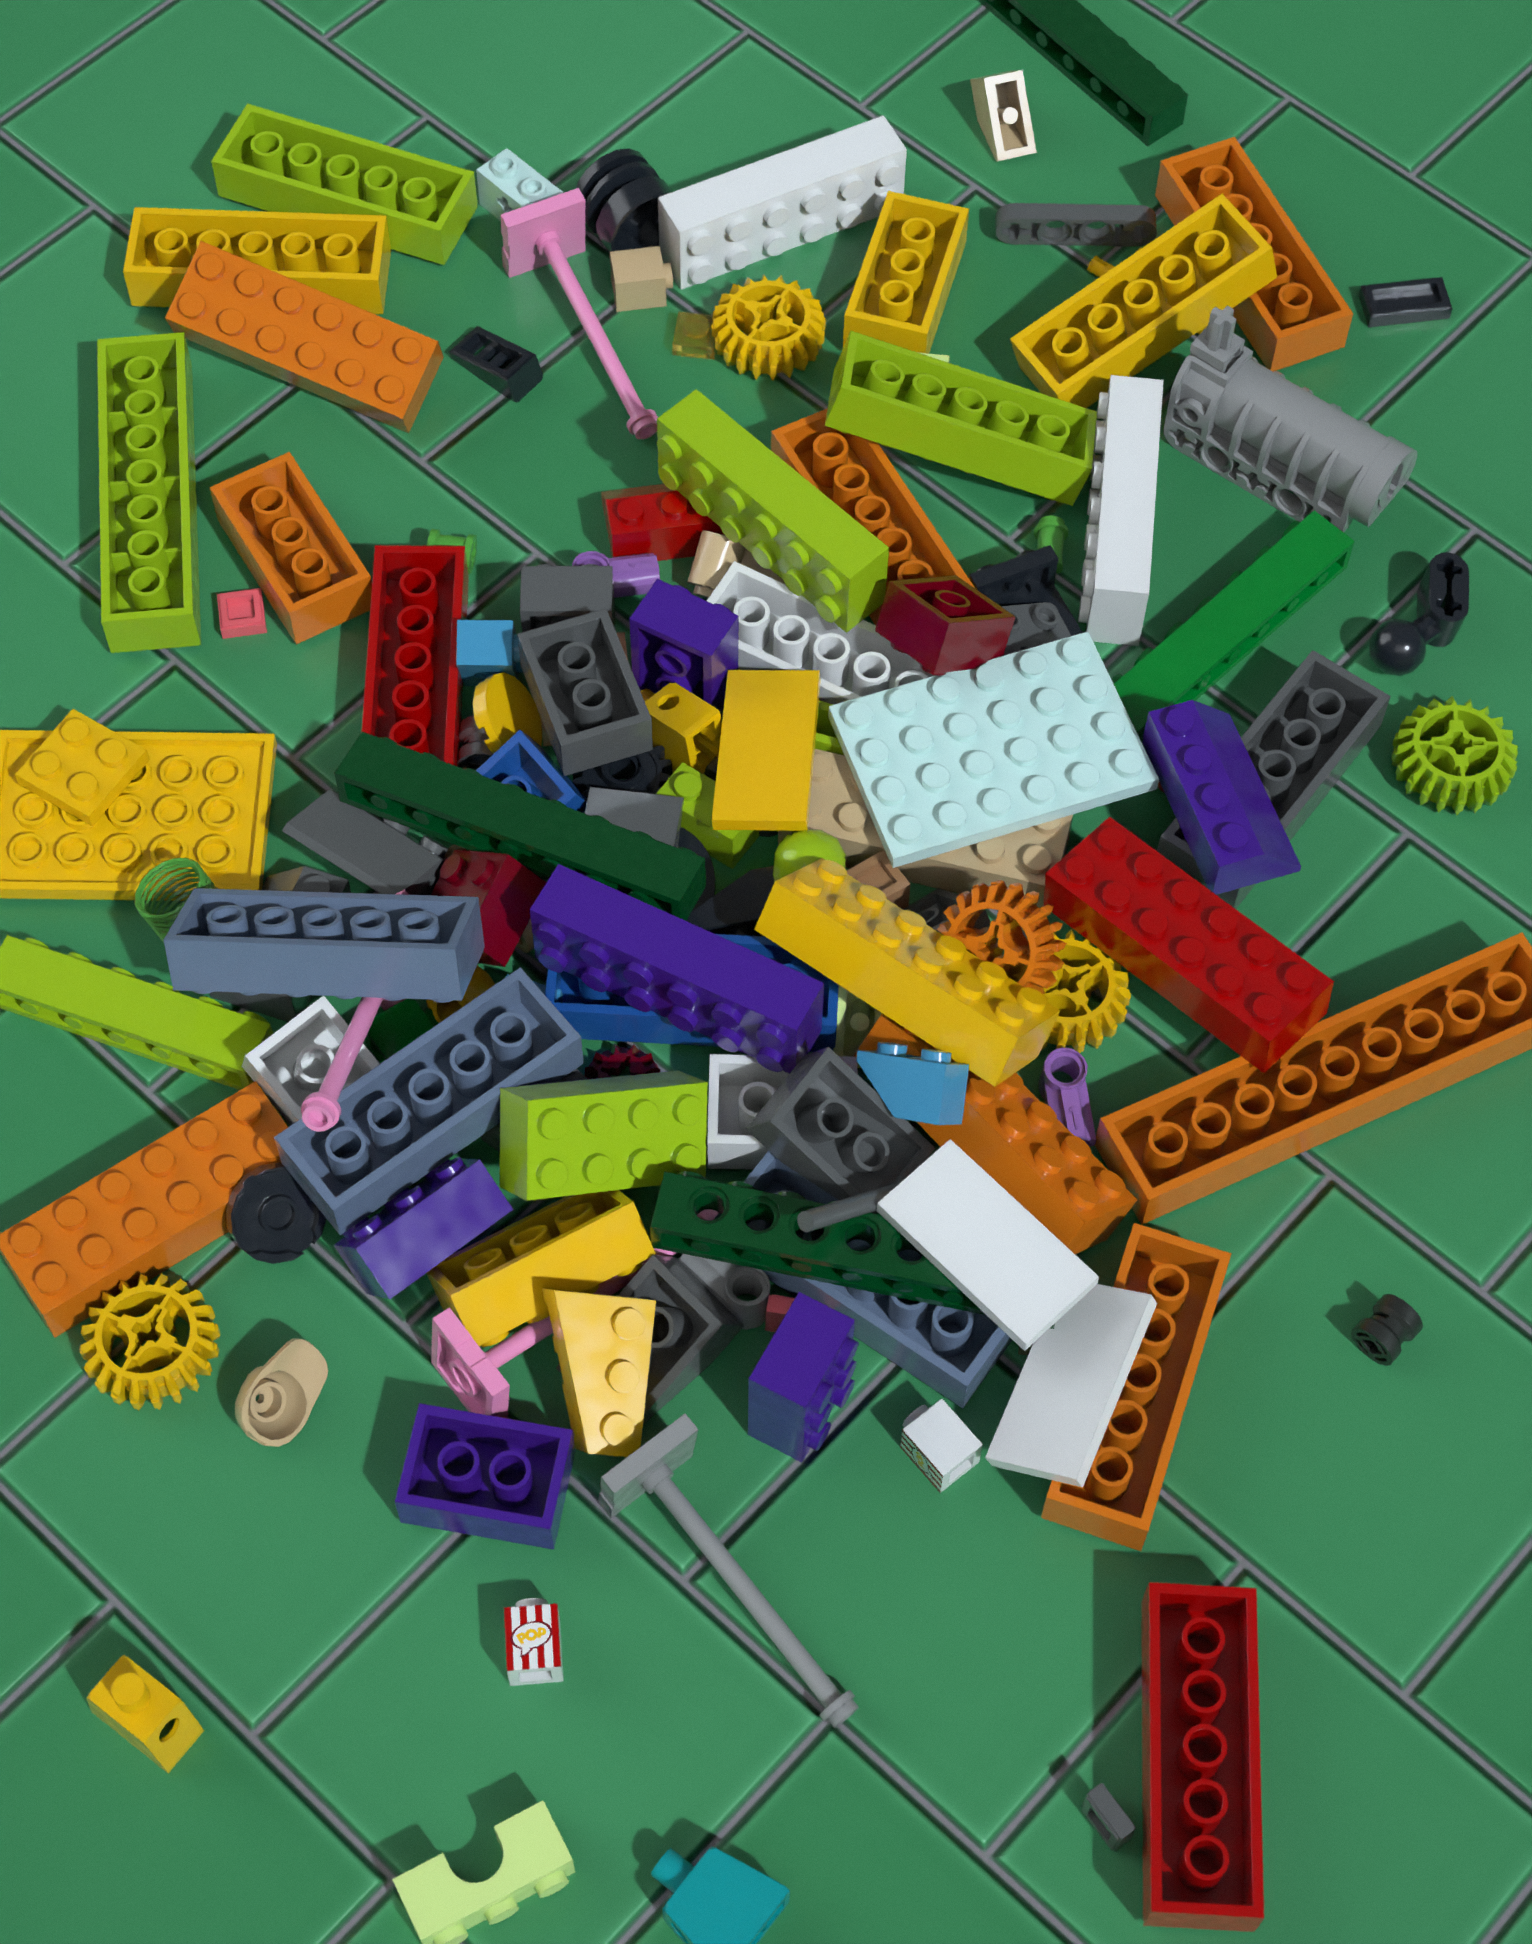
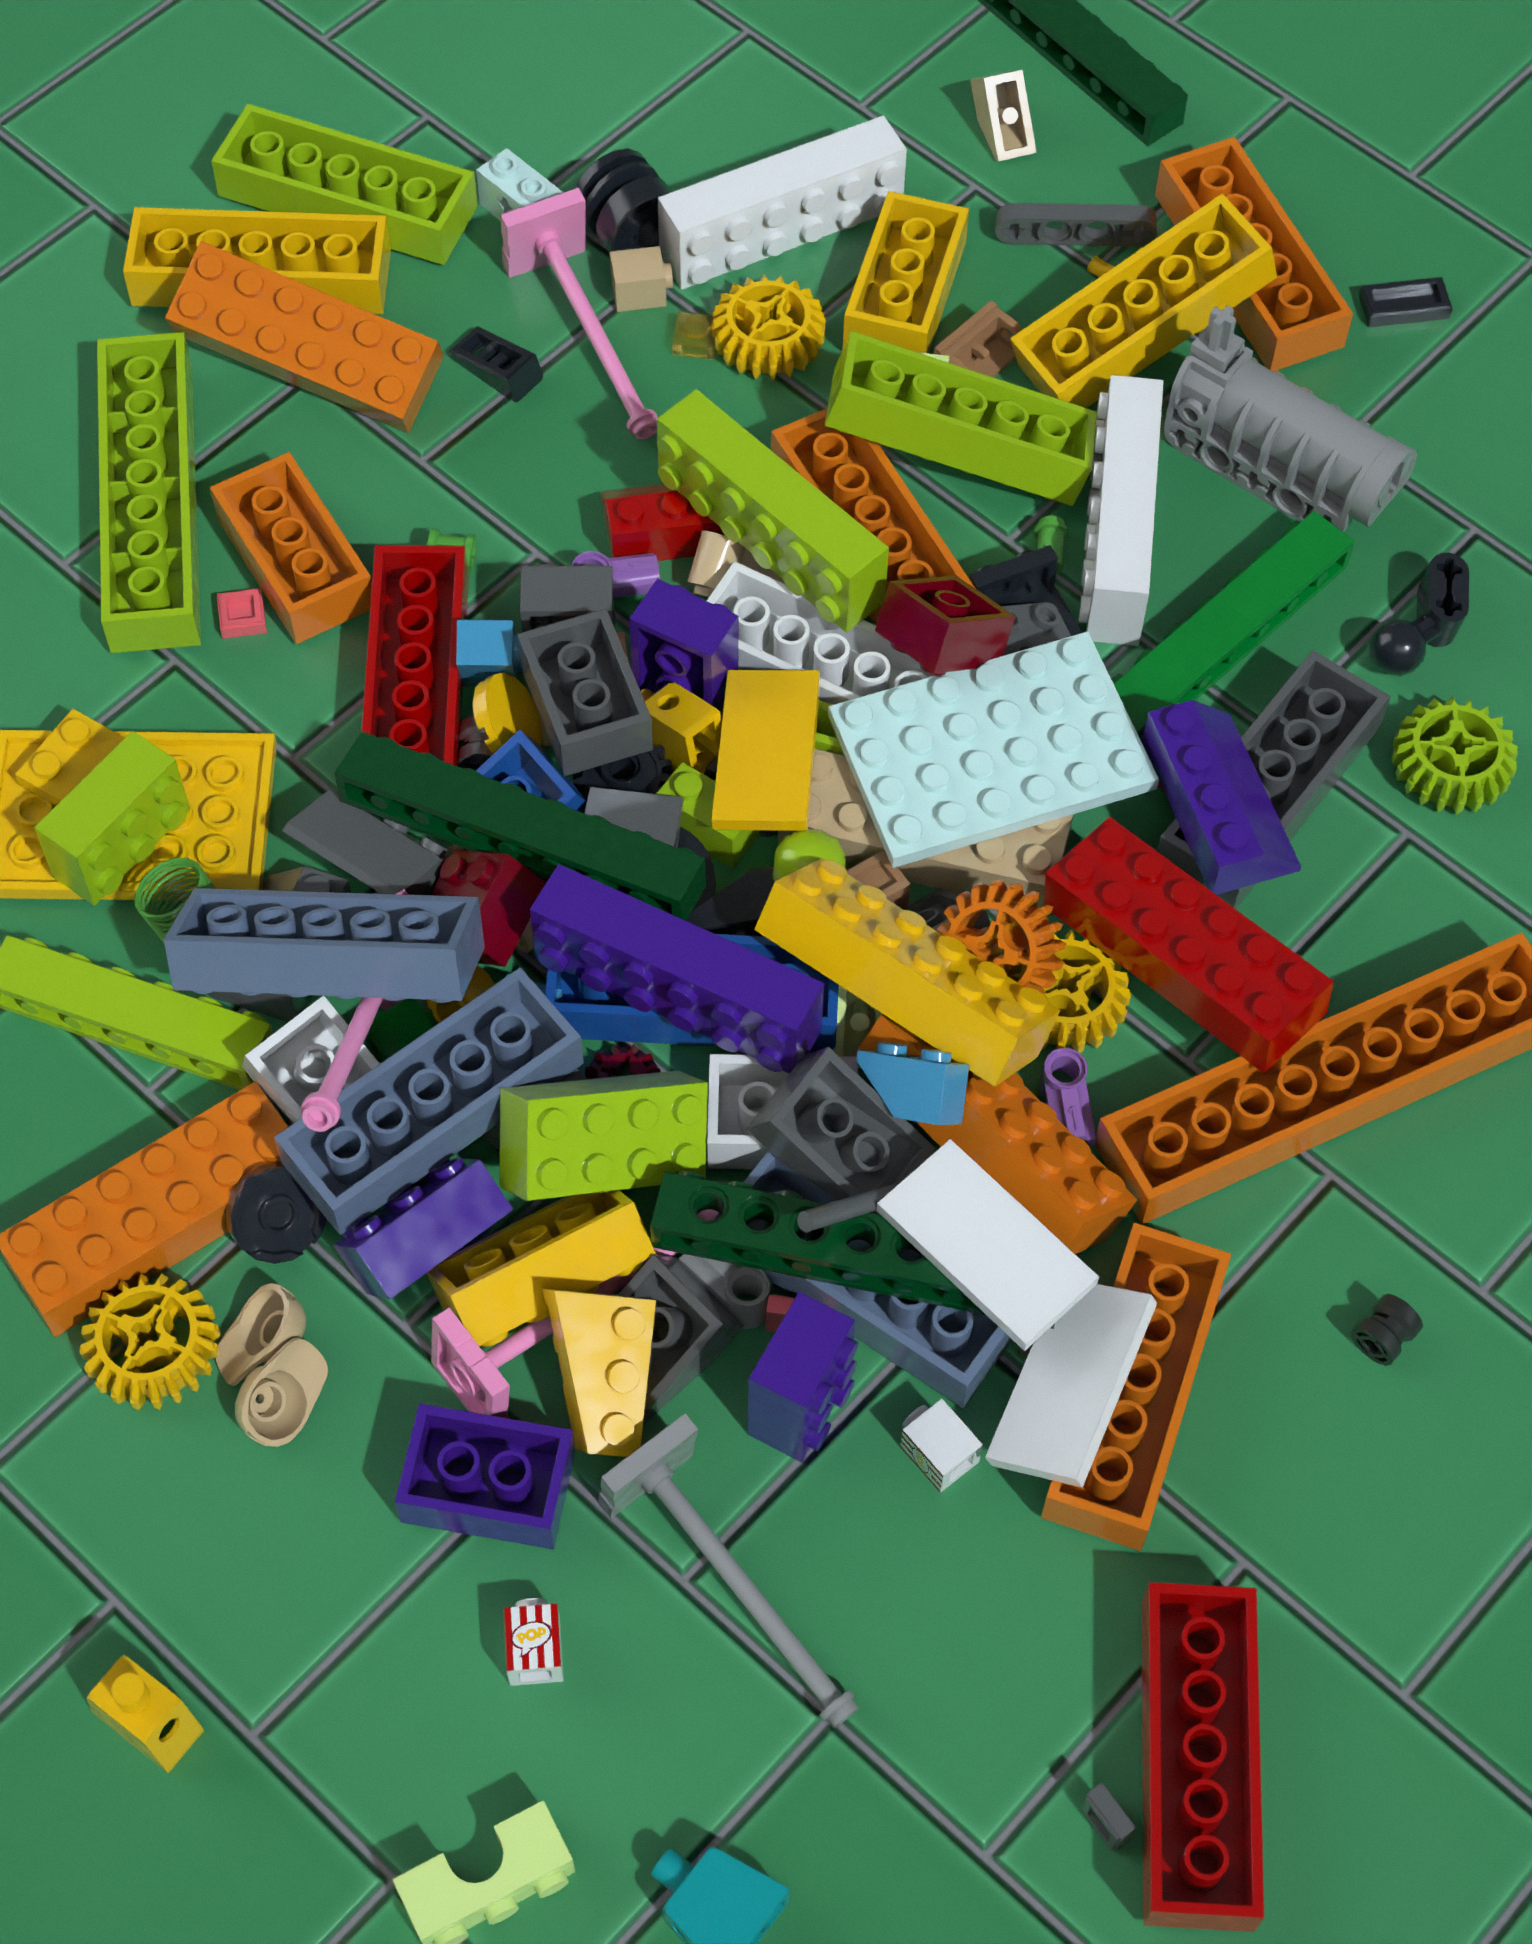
none -> lime brick [34,731,190,906]
none -> tan cap [215,1283,306,1387]
none -> medium nougat hinge [934,300,1022,378]

